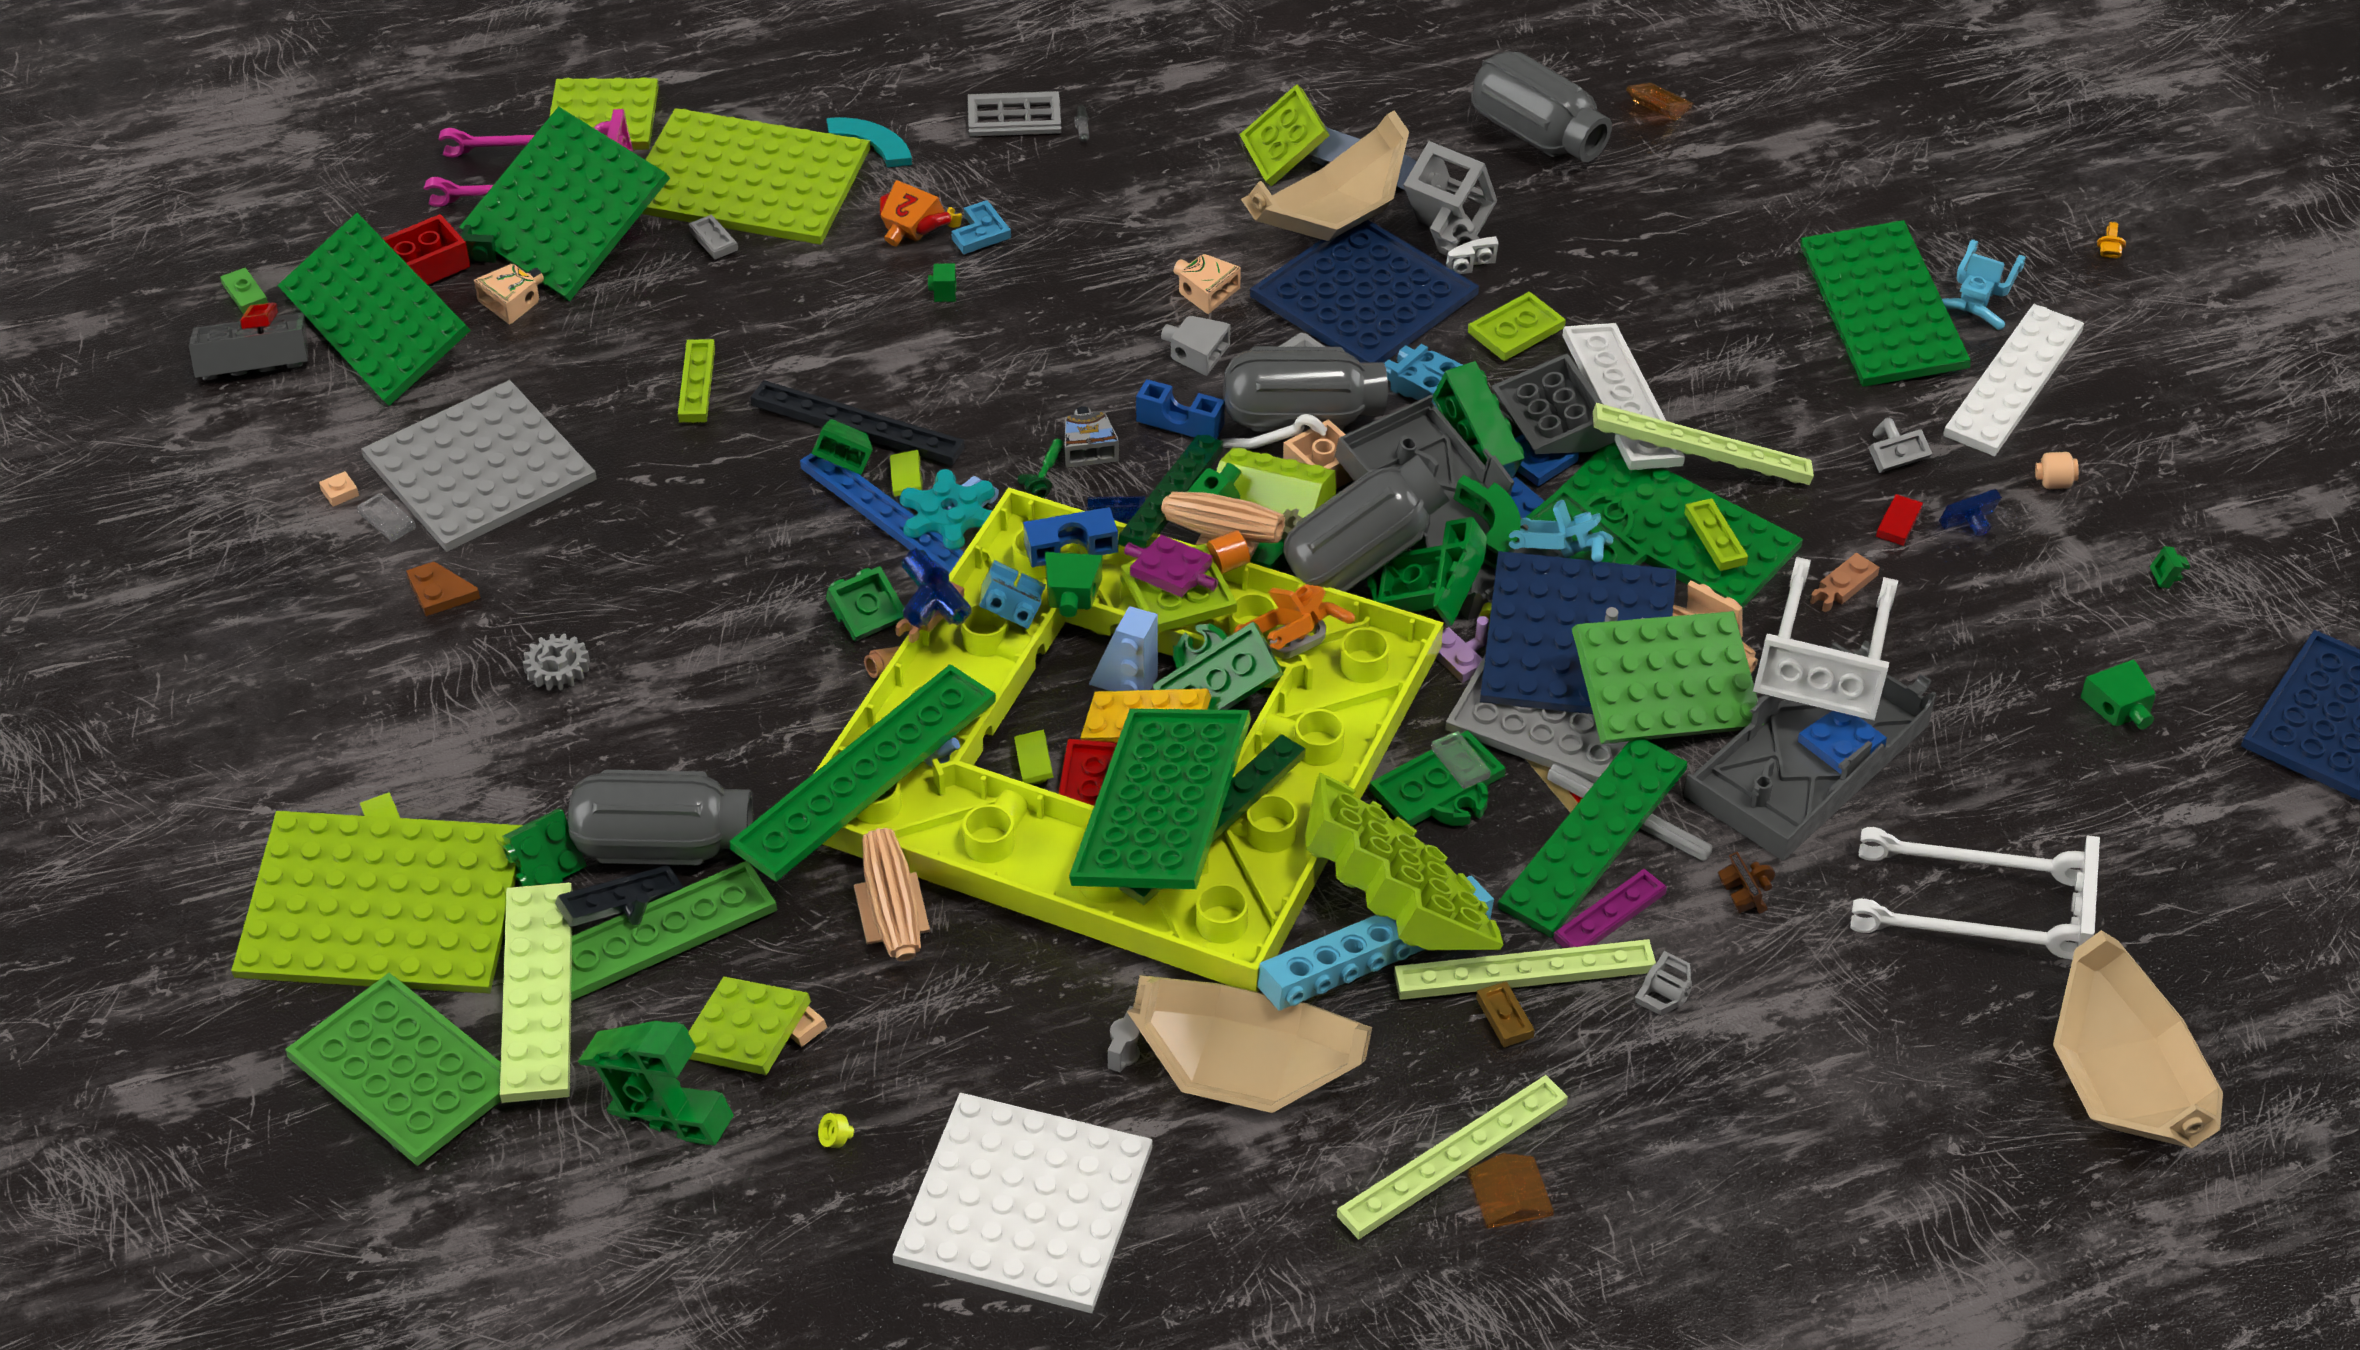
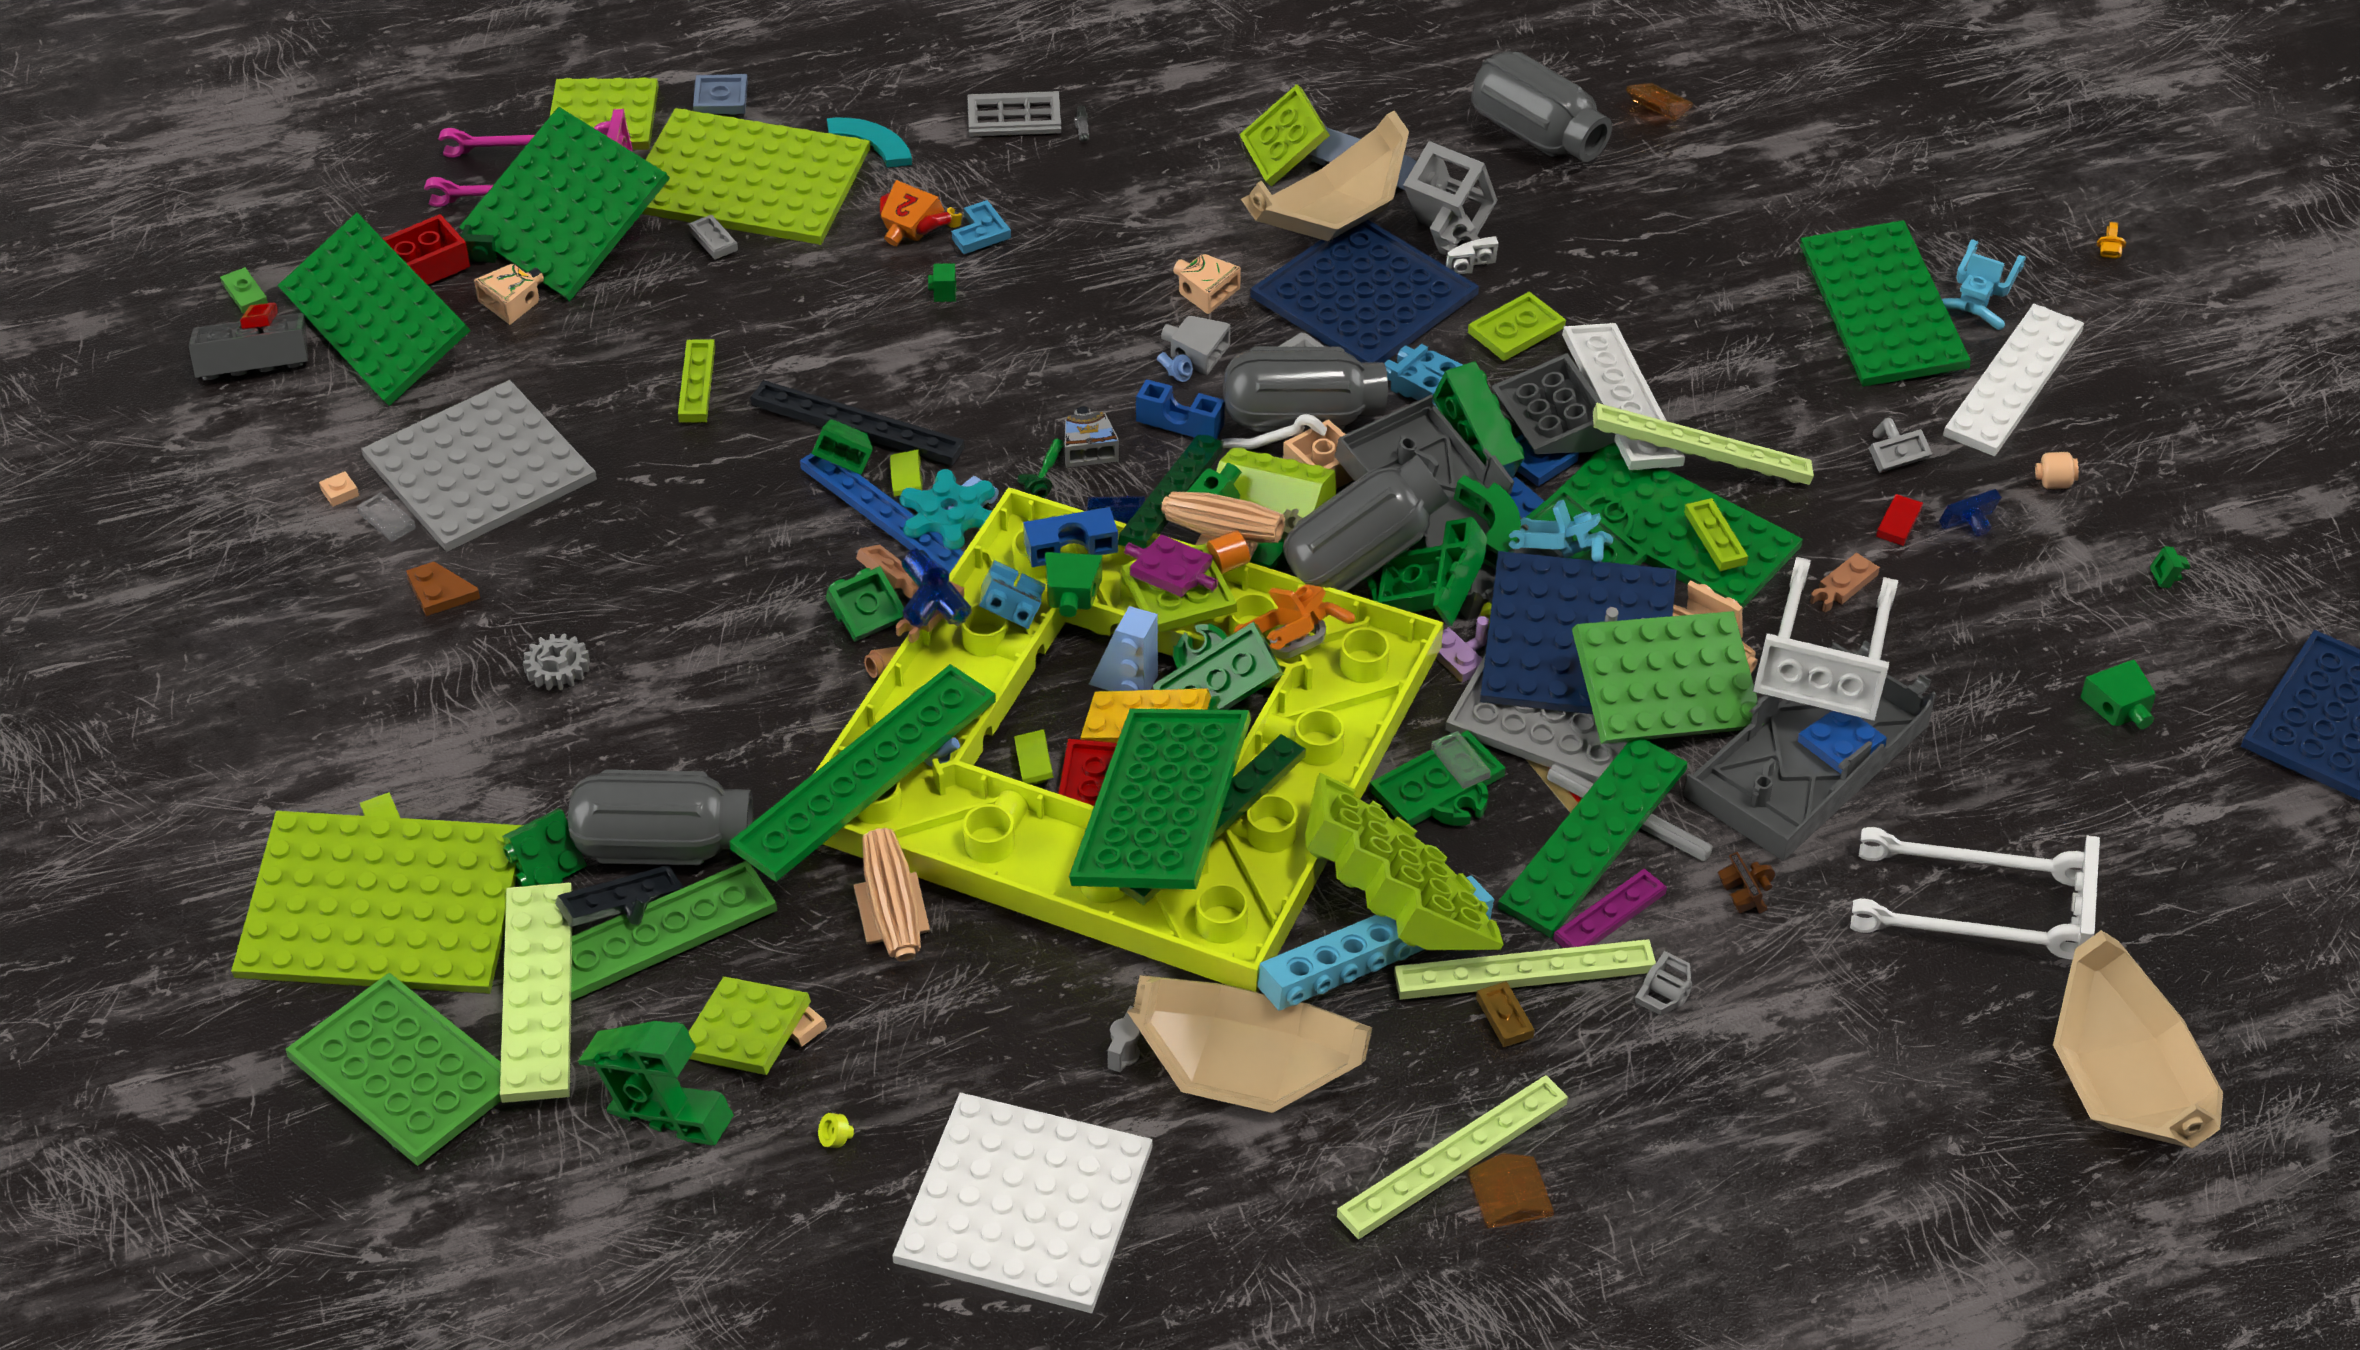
none -> sand blue plate [693,74,748,115]
none -> nougat plate [856,545,928,599]
none -> medium blue plate [1157,352,1193,382]

